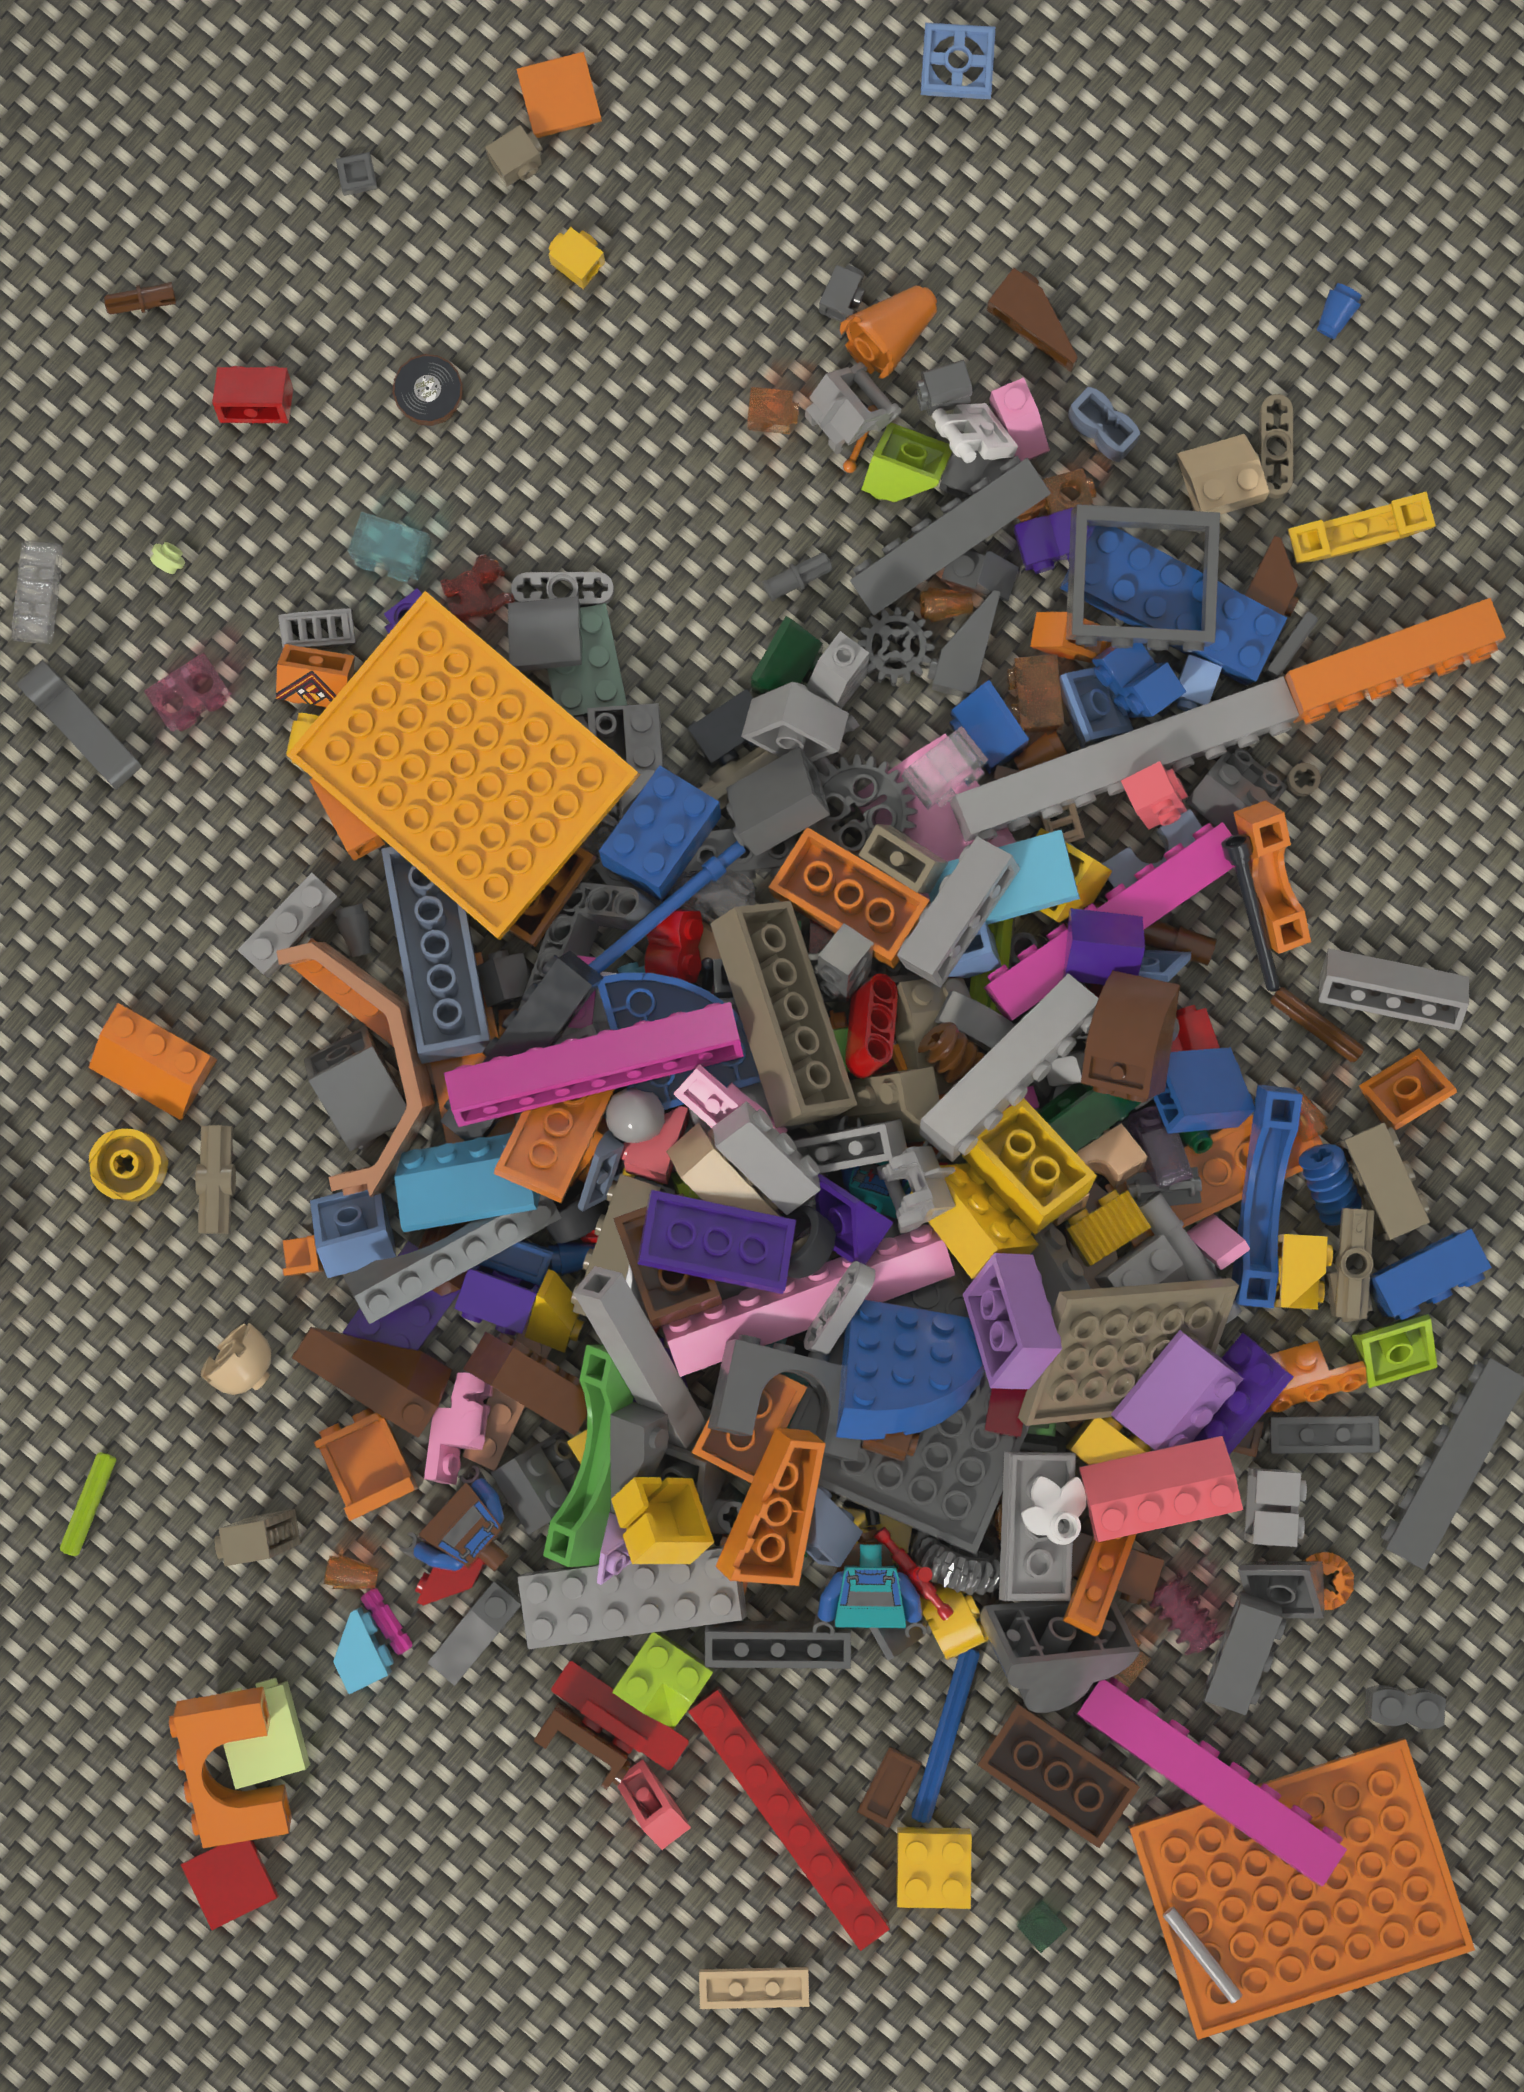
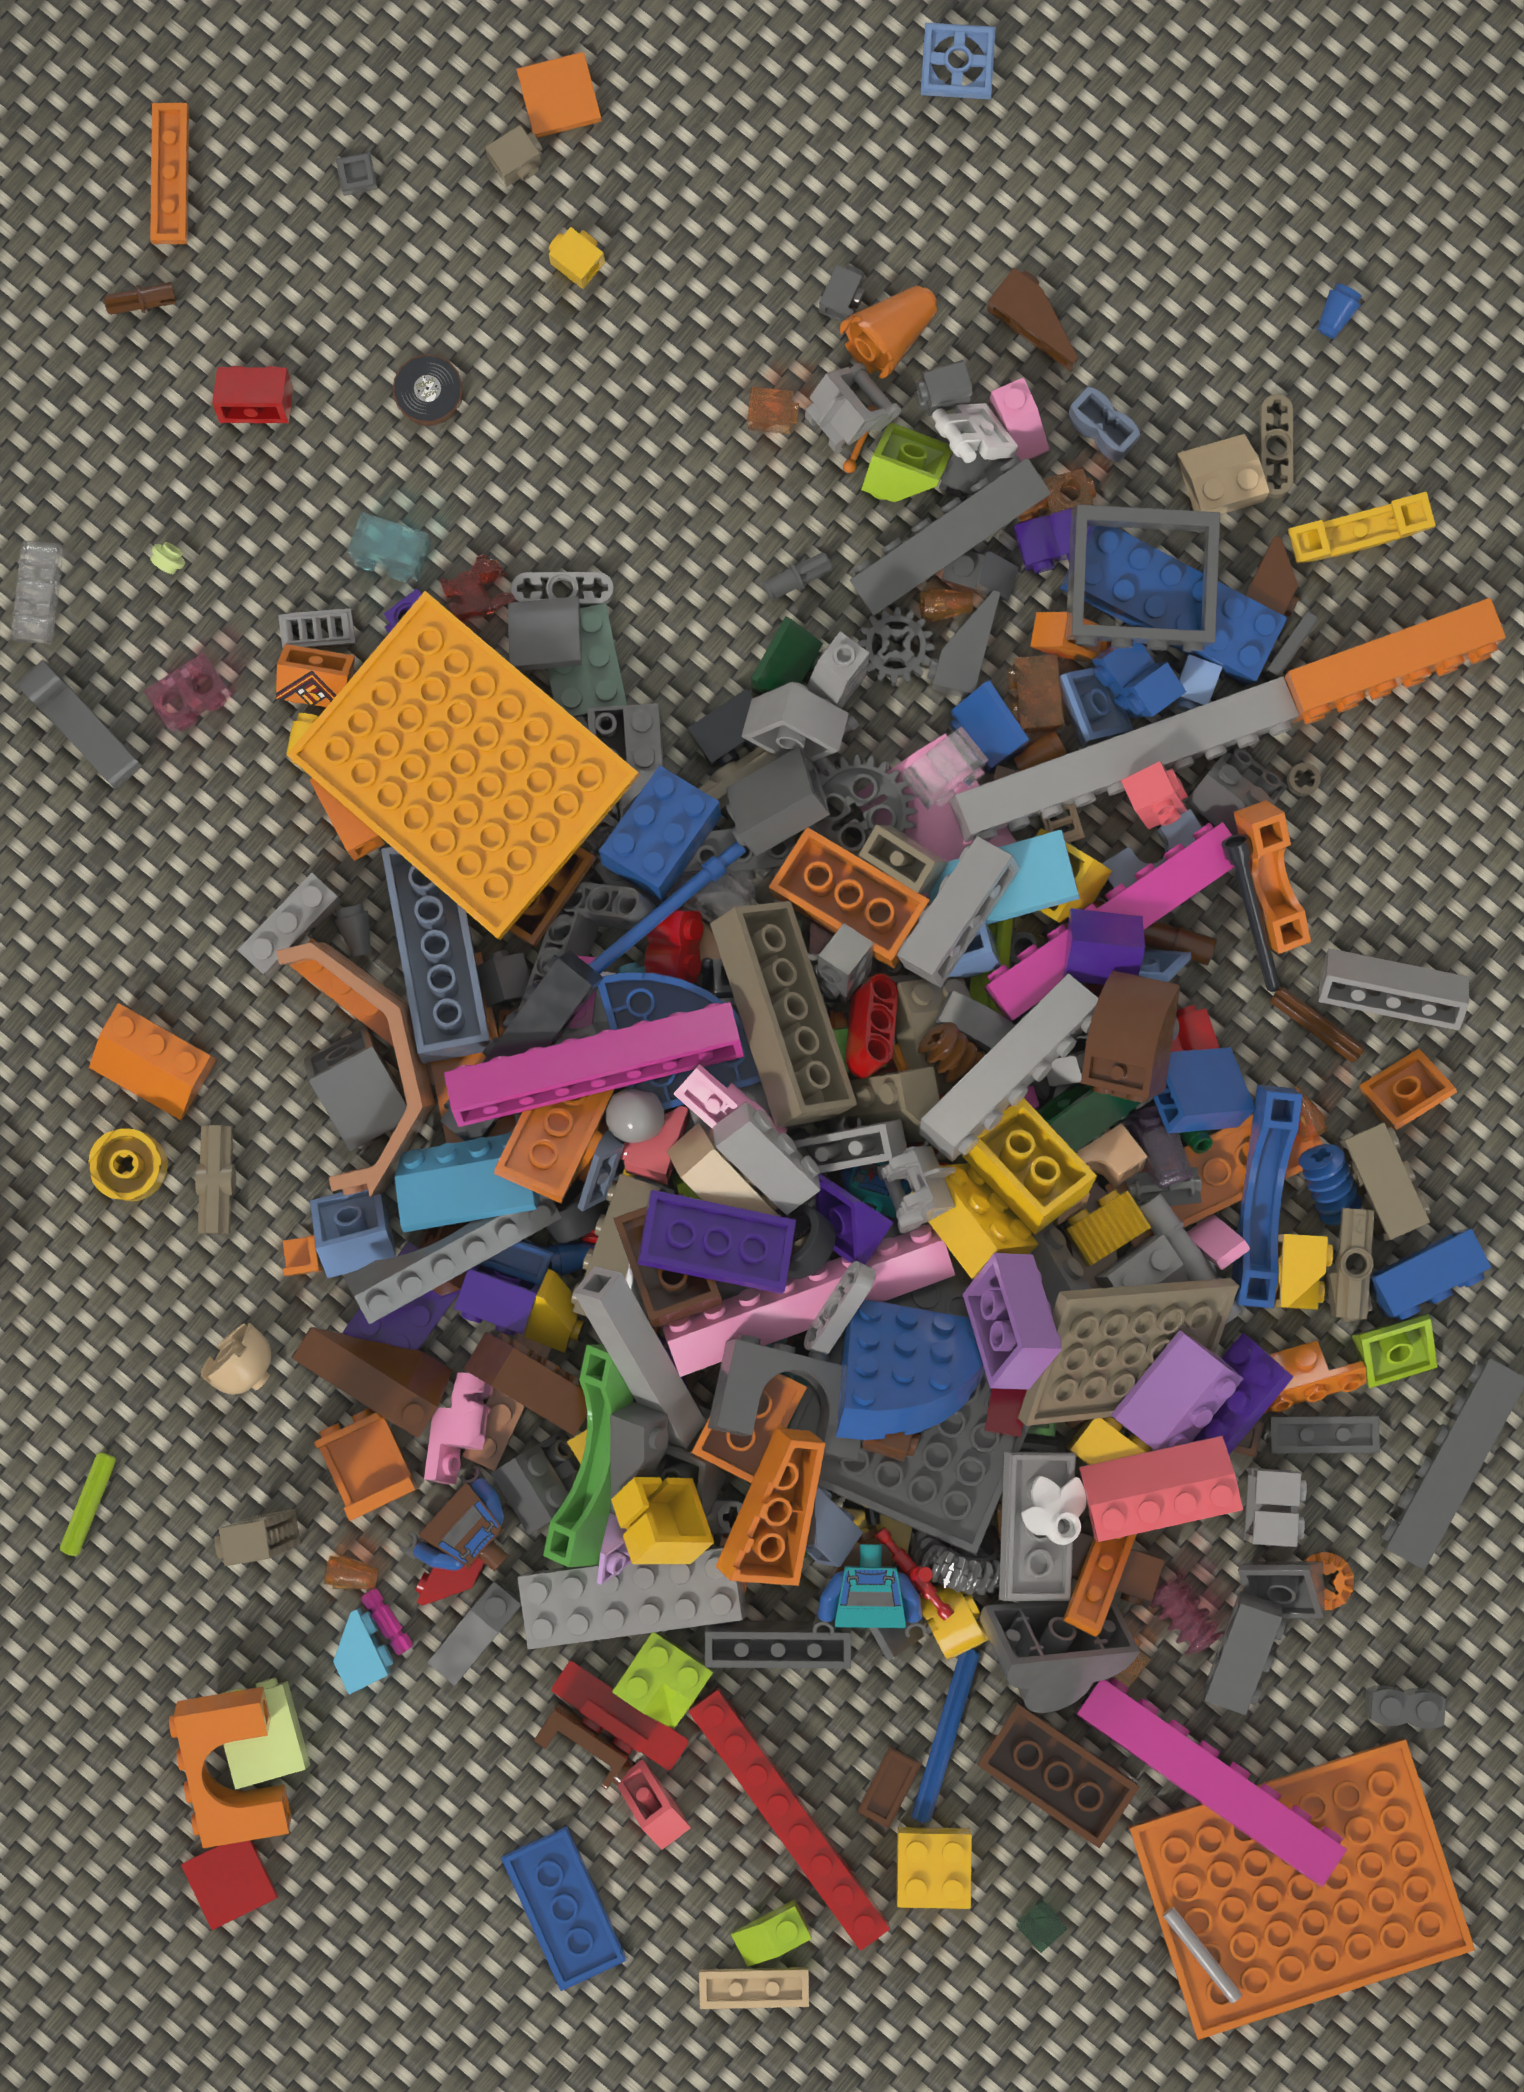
none -> orange plate [150,103,189,244]
none -> blue tile [501,1825,627,1991]
none -> lime slope [731,1899,812,1967]

